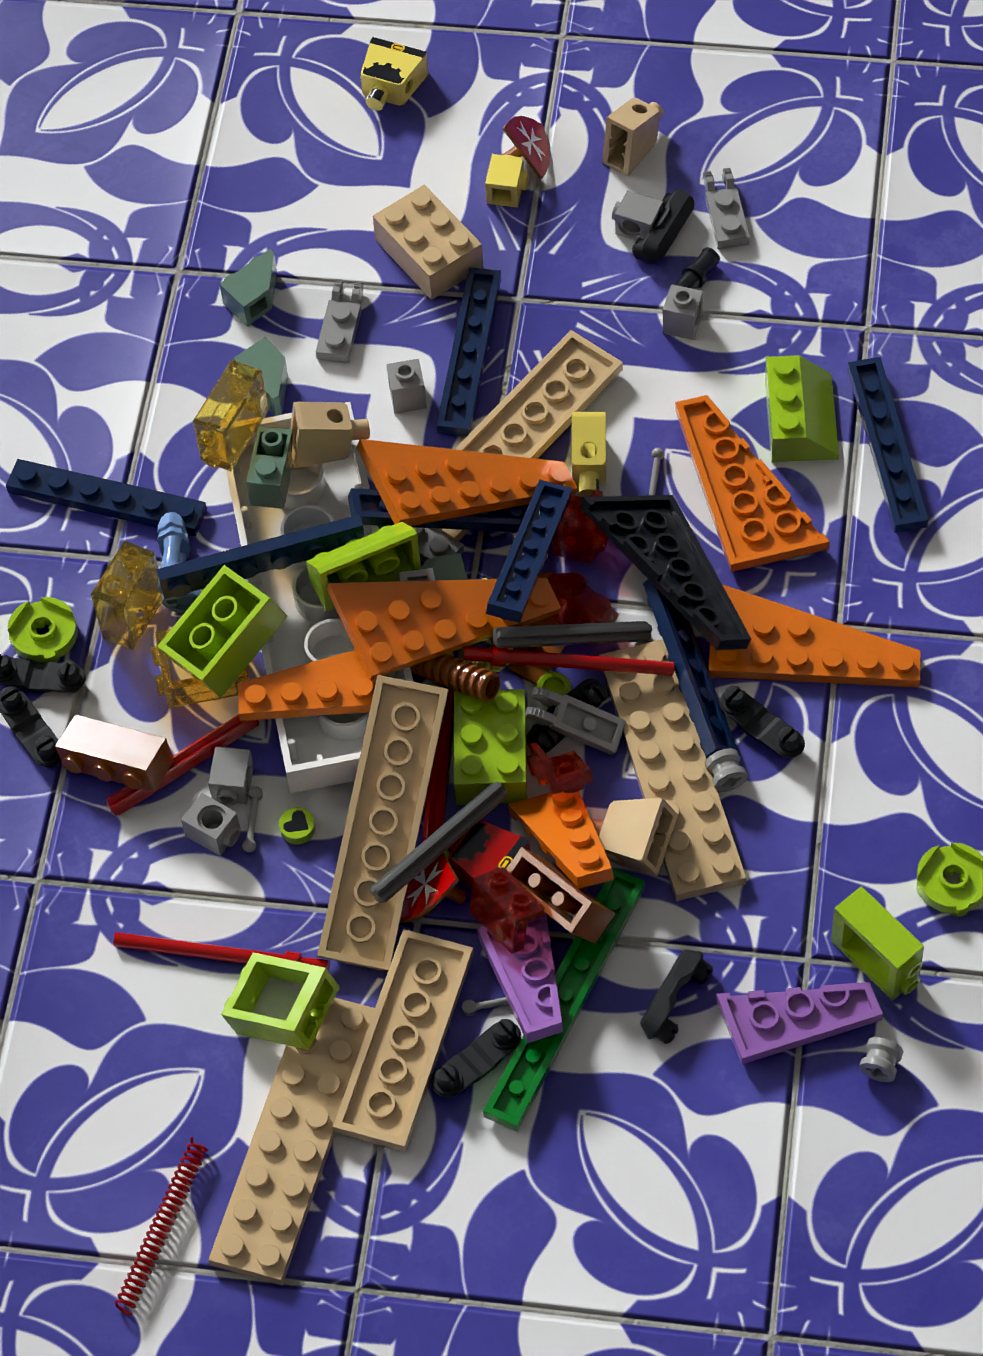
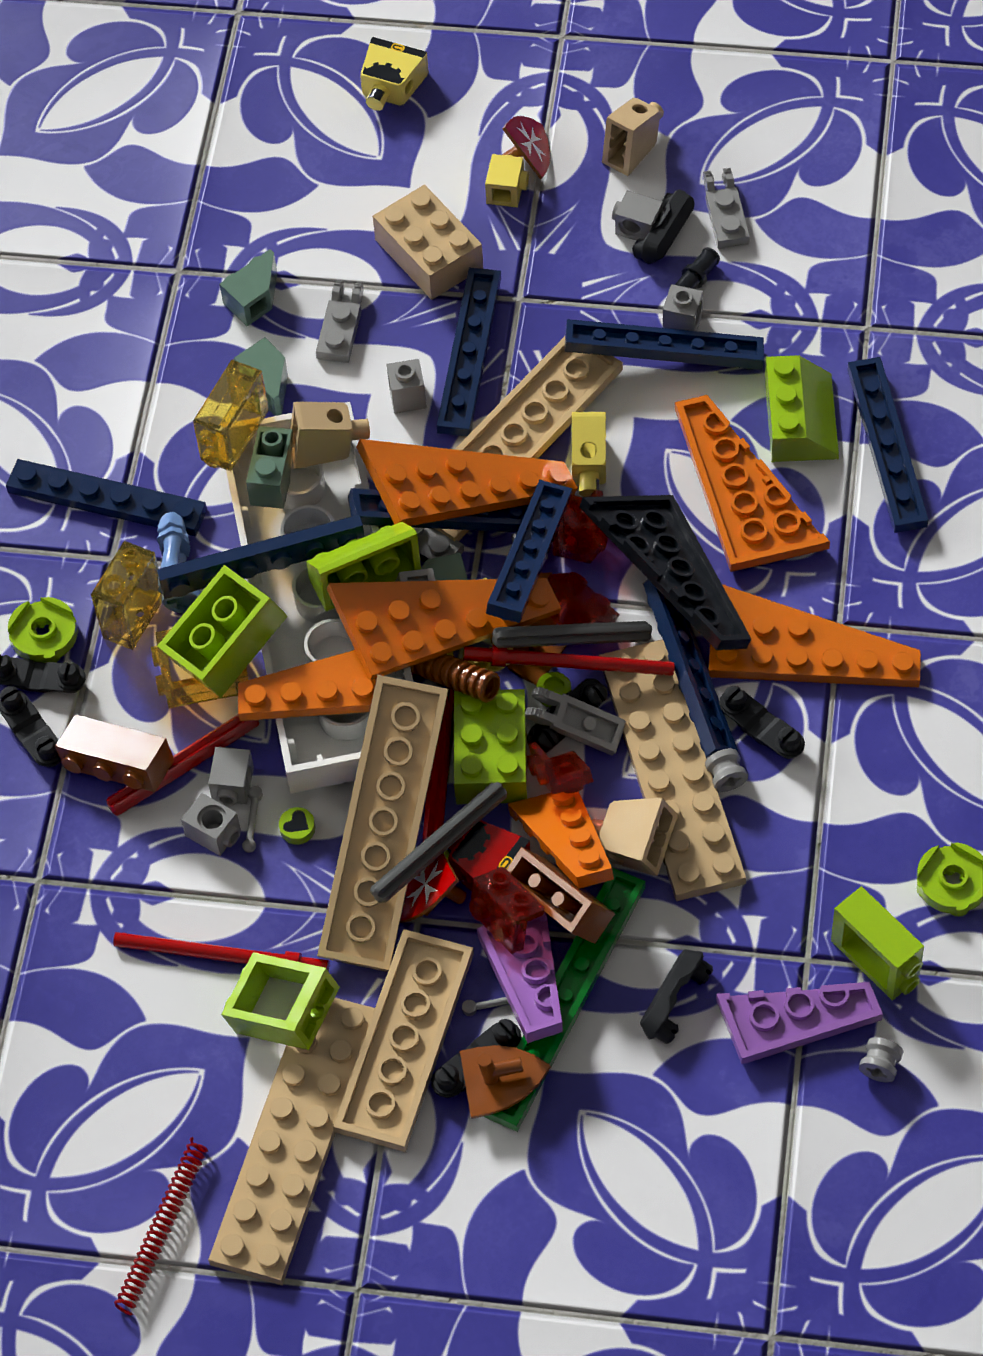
light grey hinge [649,448,664,495] -> none
none -> dark orange shield [460,1045,551,1119]
none -> dark blue plate [565,319,764,370]

